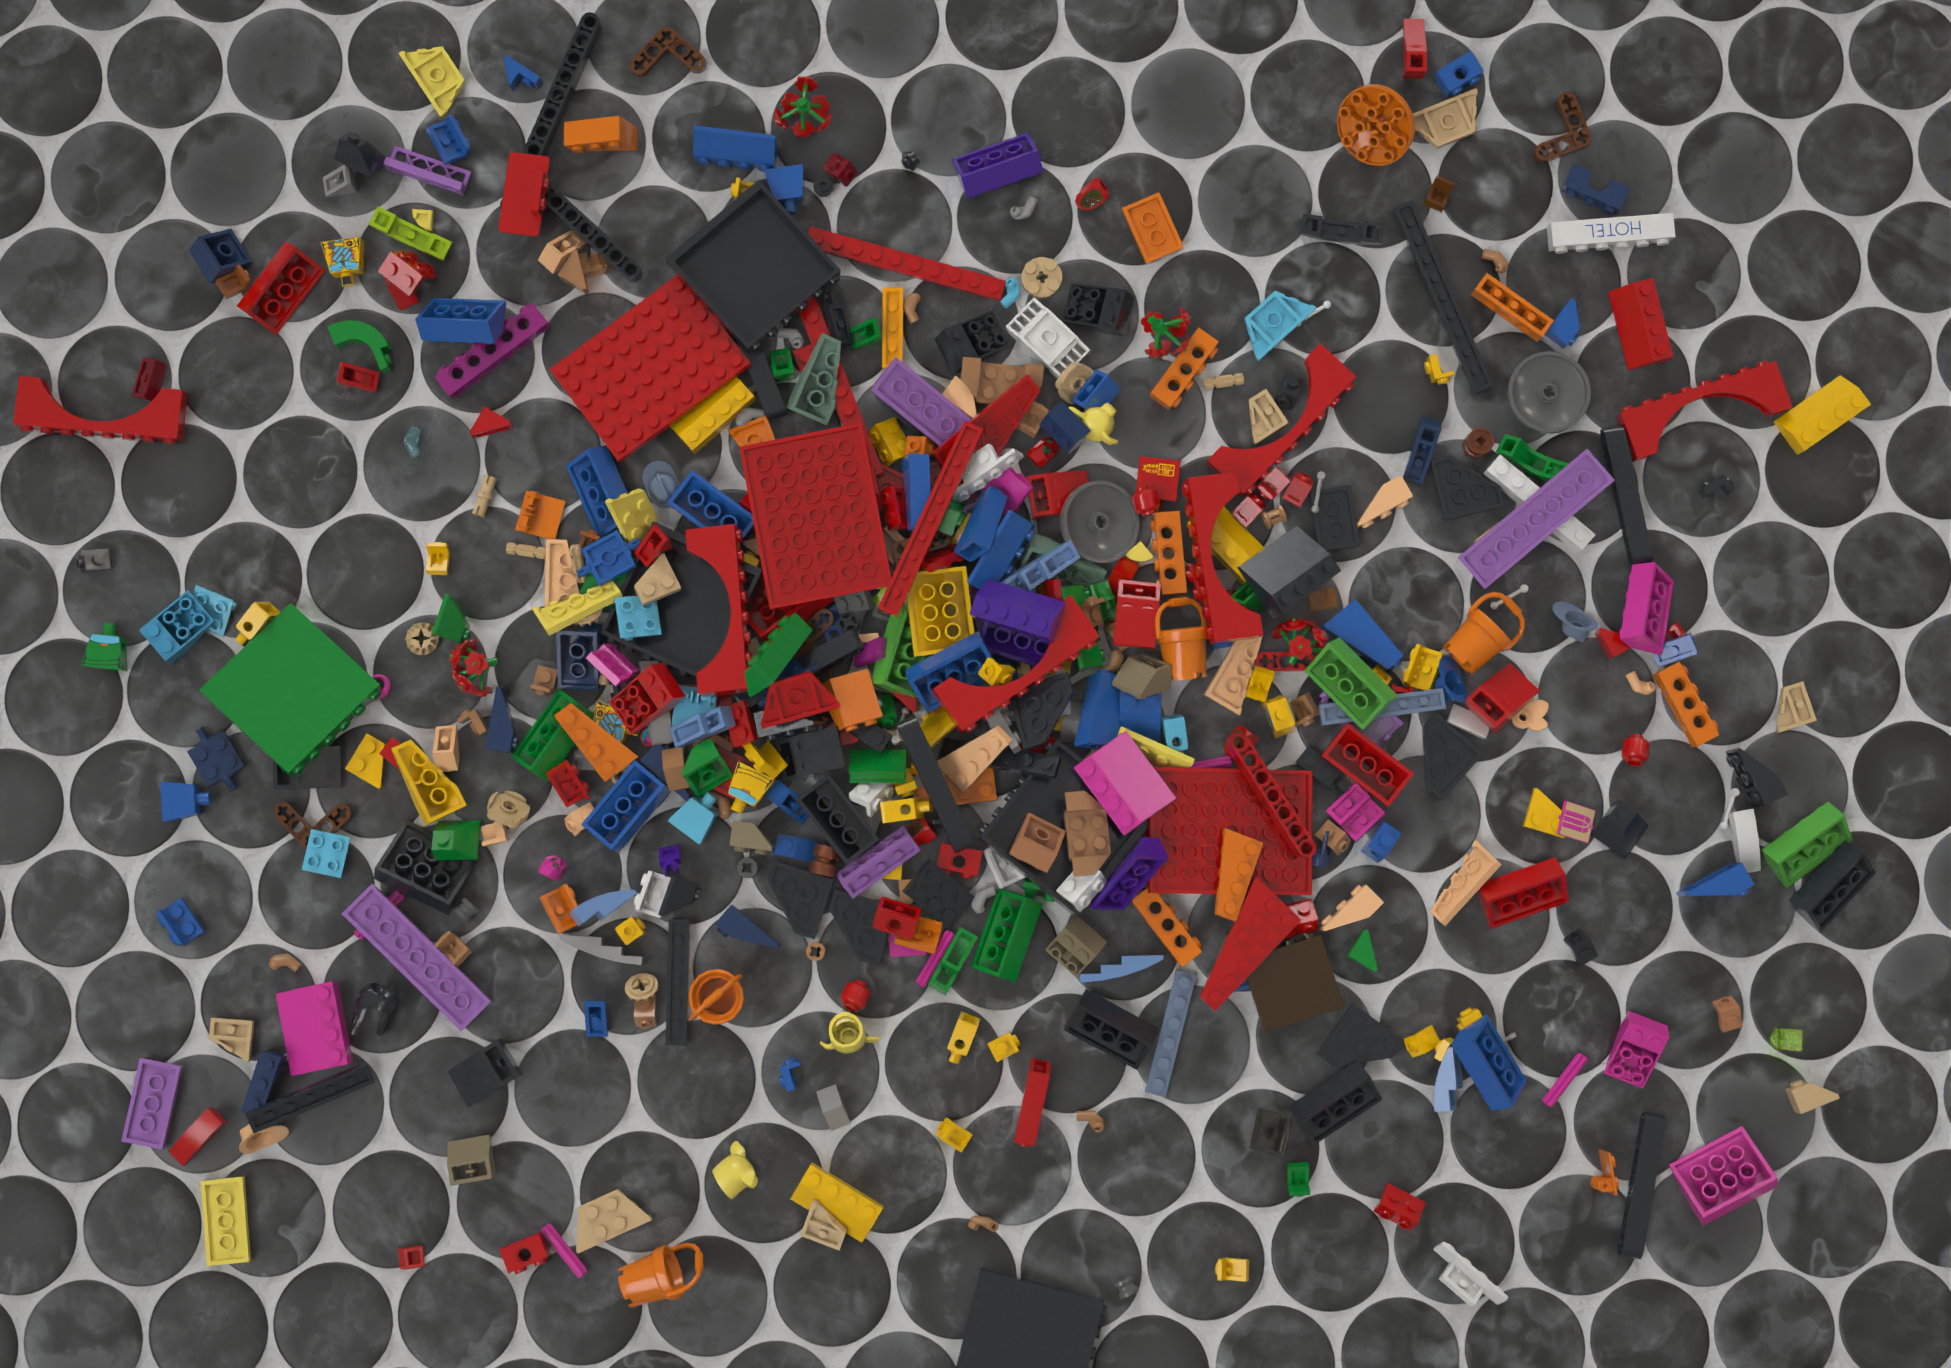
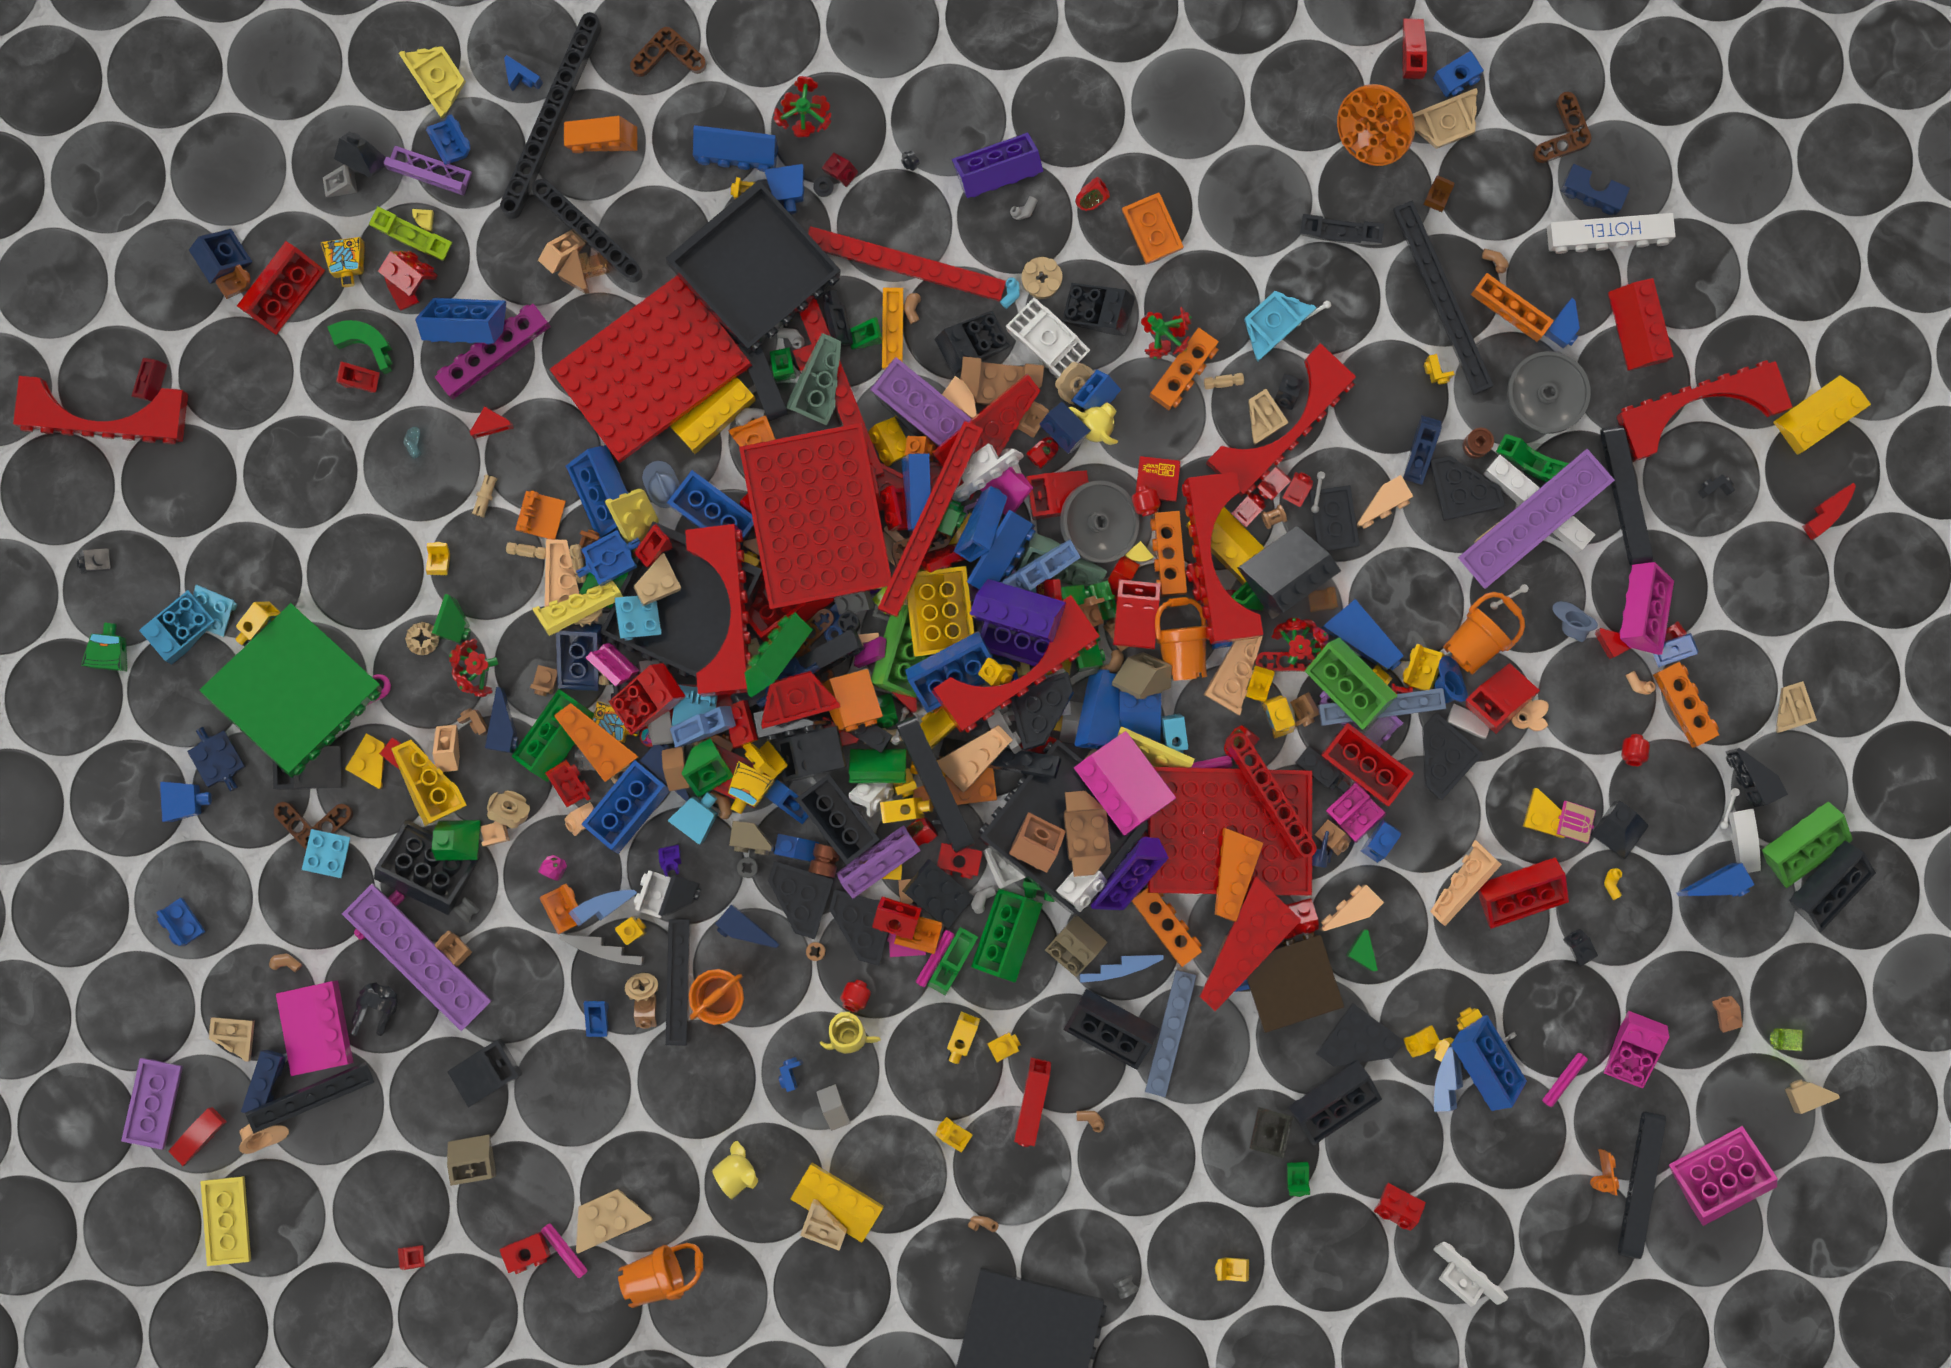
red bracket [498,152,550,237] -> none
none -> yellow arm [1604,868,1622,900]
none -> red slope [1802,483,1856,540]

